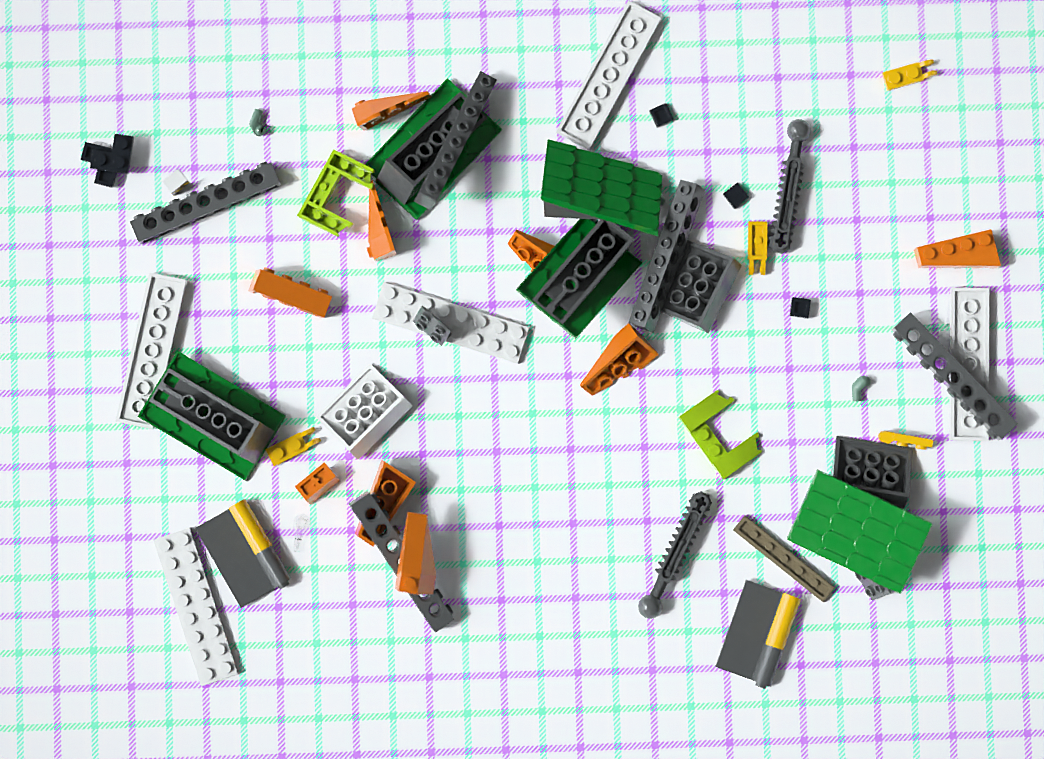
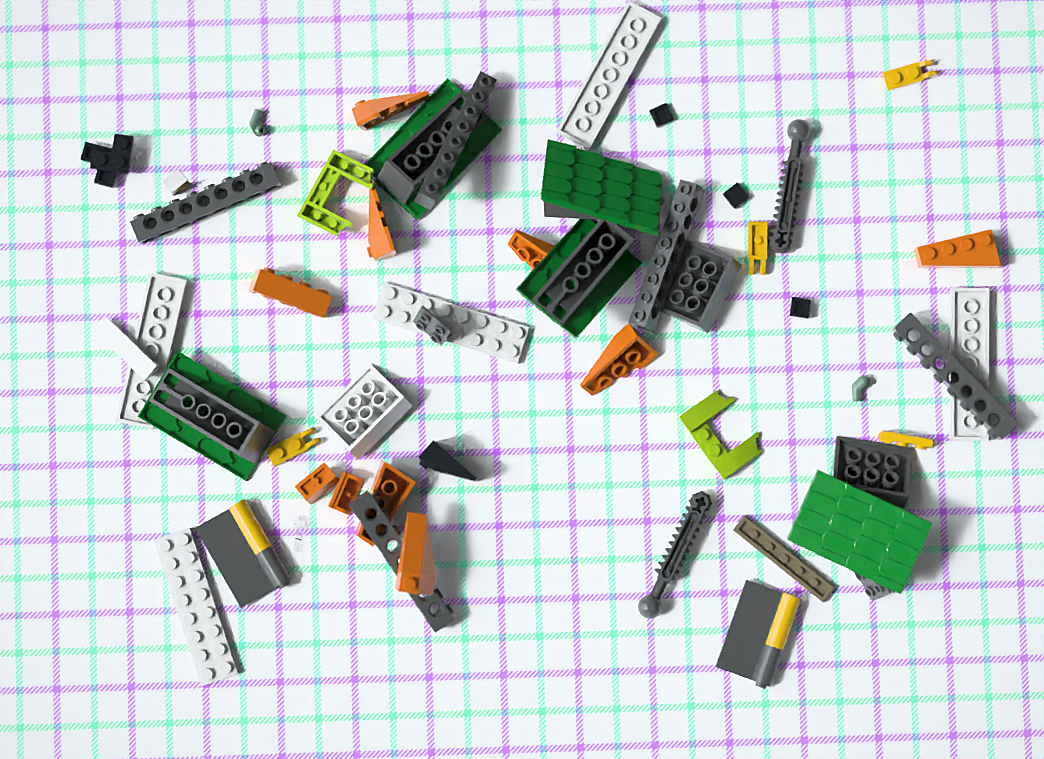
none -> white tile [94,317,159,381]
none -> orange hinge [328,471,363,515]
none -> black slope [418,440,478,482]

